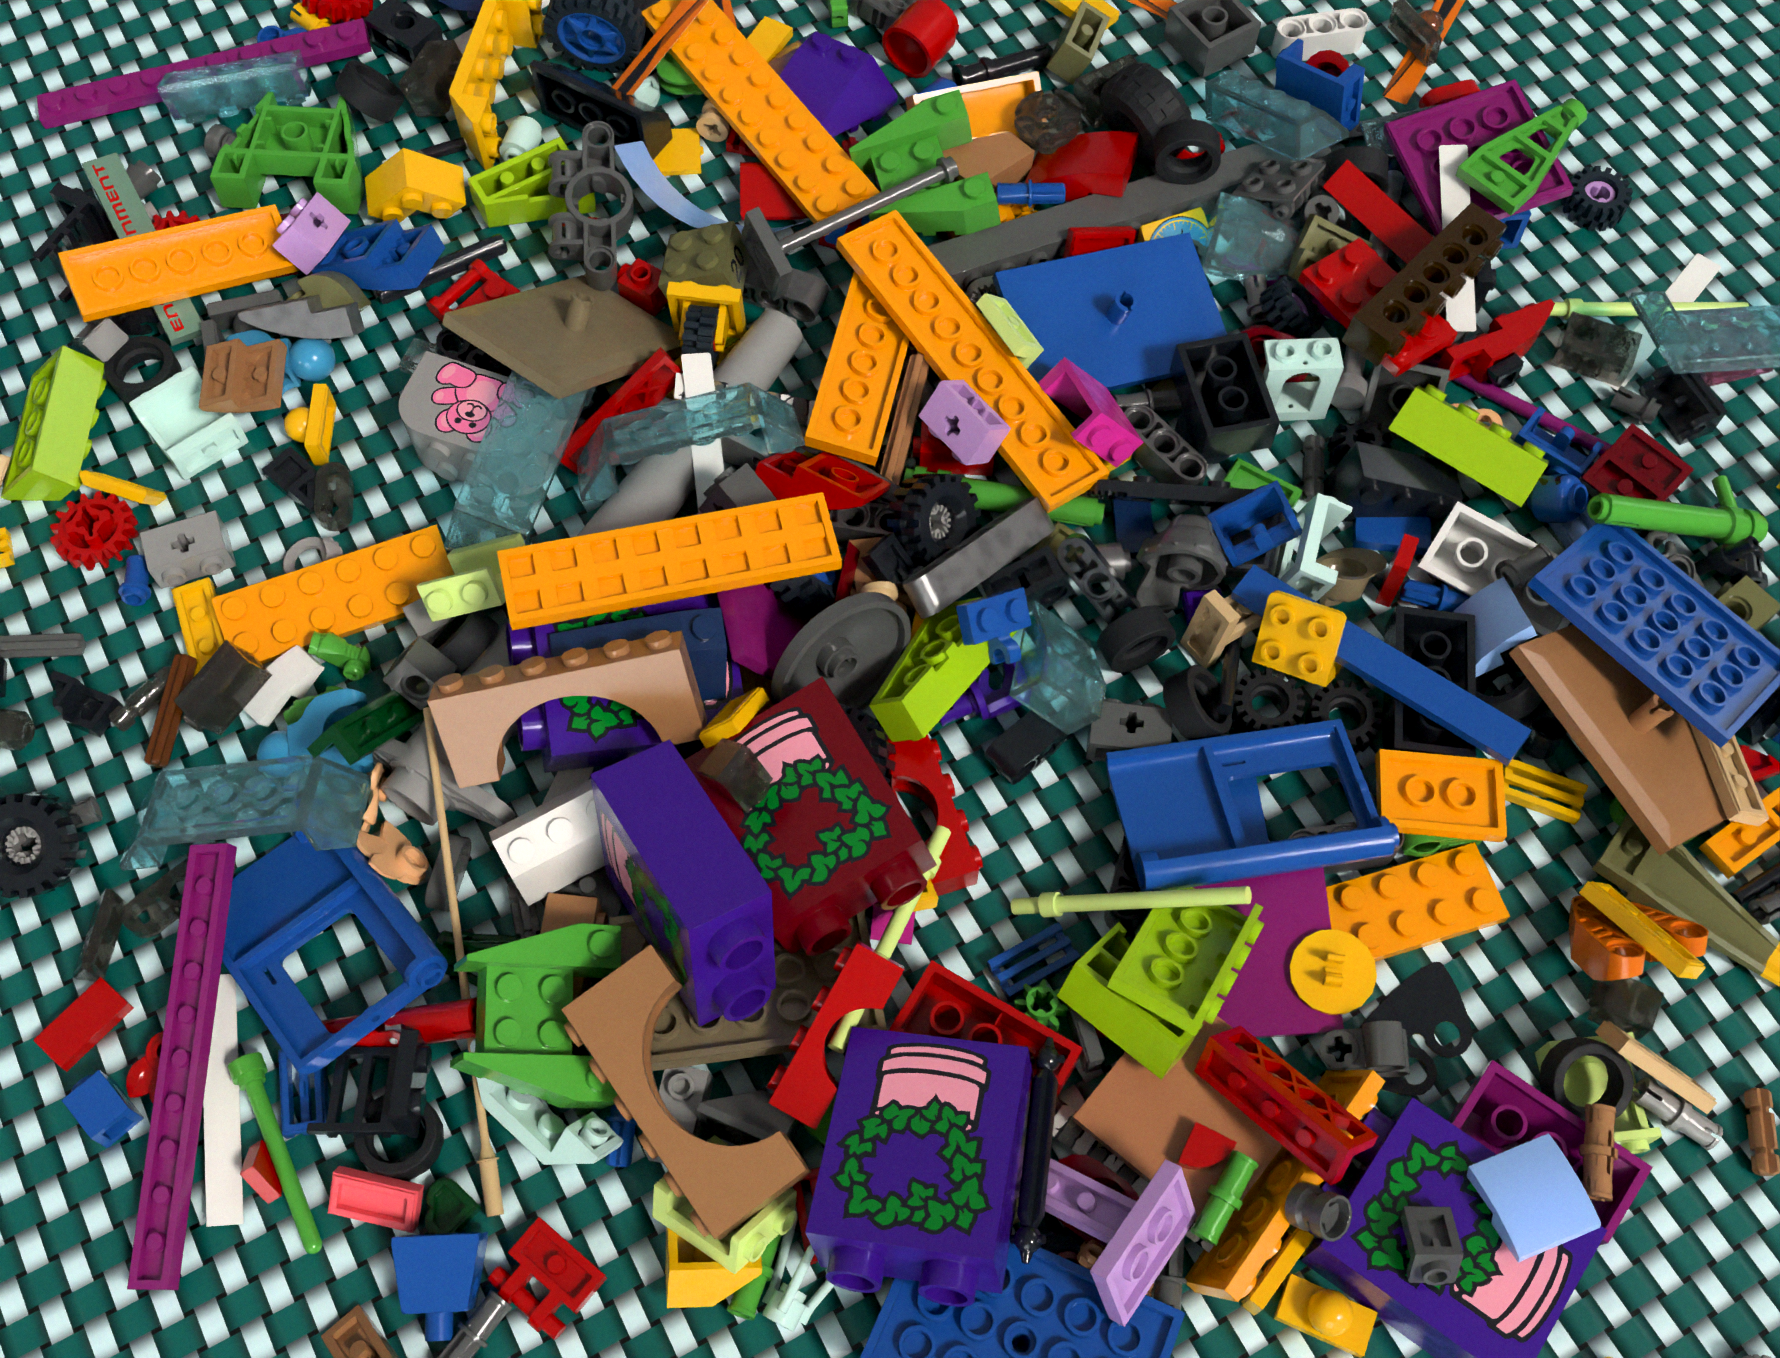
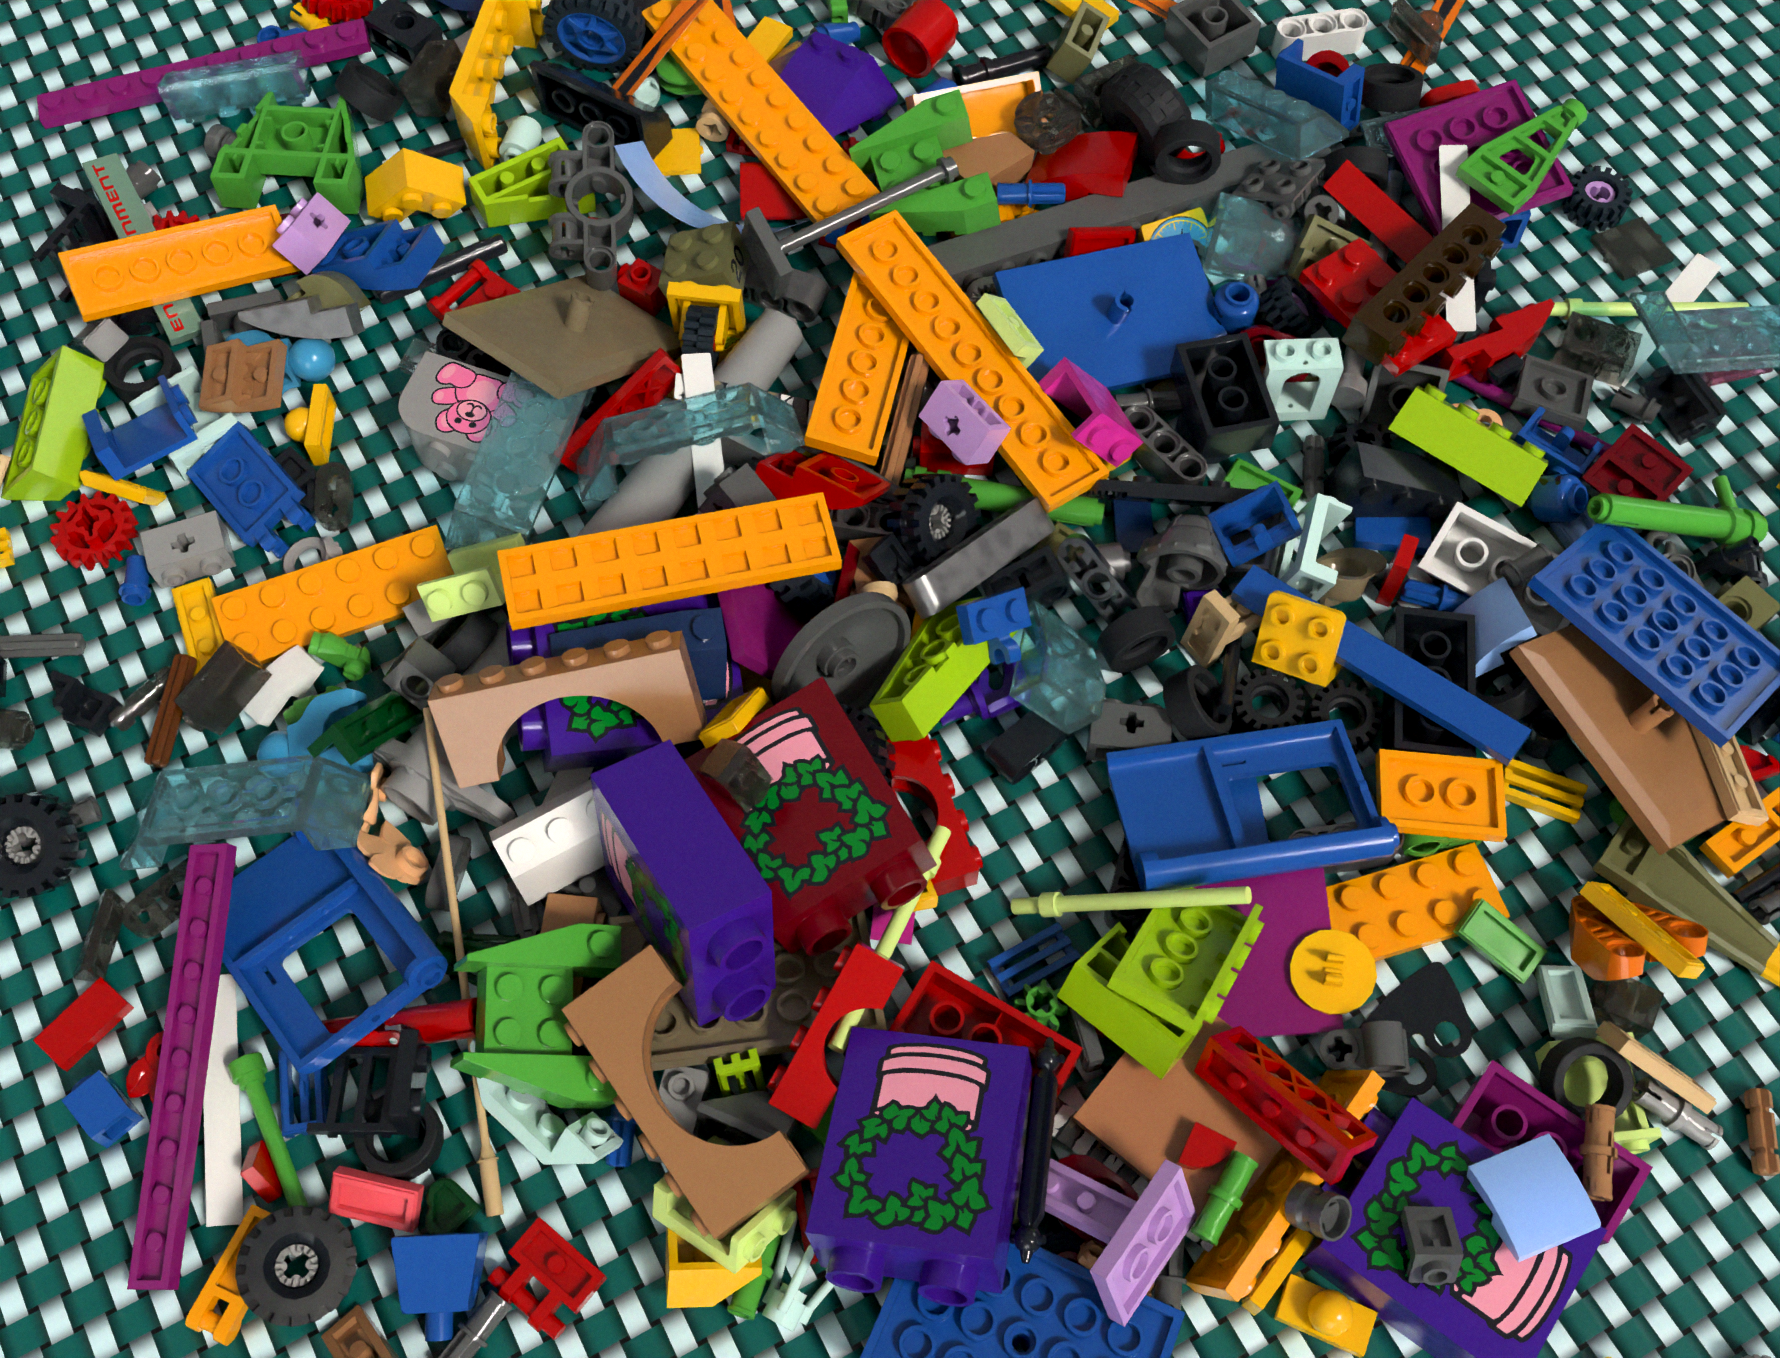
none -> blue panel [82,374,198,481]
none -> light orange plate [185,1204,272,1346]
none -> blue tile [186,421,317,559]
none -> black bush [236,1205,357,1327]
none -> lime tile [713,1048,767,1097]
none -> blue cone [810,21,861,45]
none -> blue head [1212,281,1260,335]
none -> black tyre [1361,63,1424,112]
none -> bright green tile [1453,898,1547,984]
none -> dark grey tile [1510,354,1594,432]
none -> light aqua tile [1535,965,1598,1038]
none -> clear smoke piece [1590,217,1675,281]

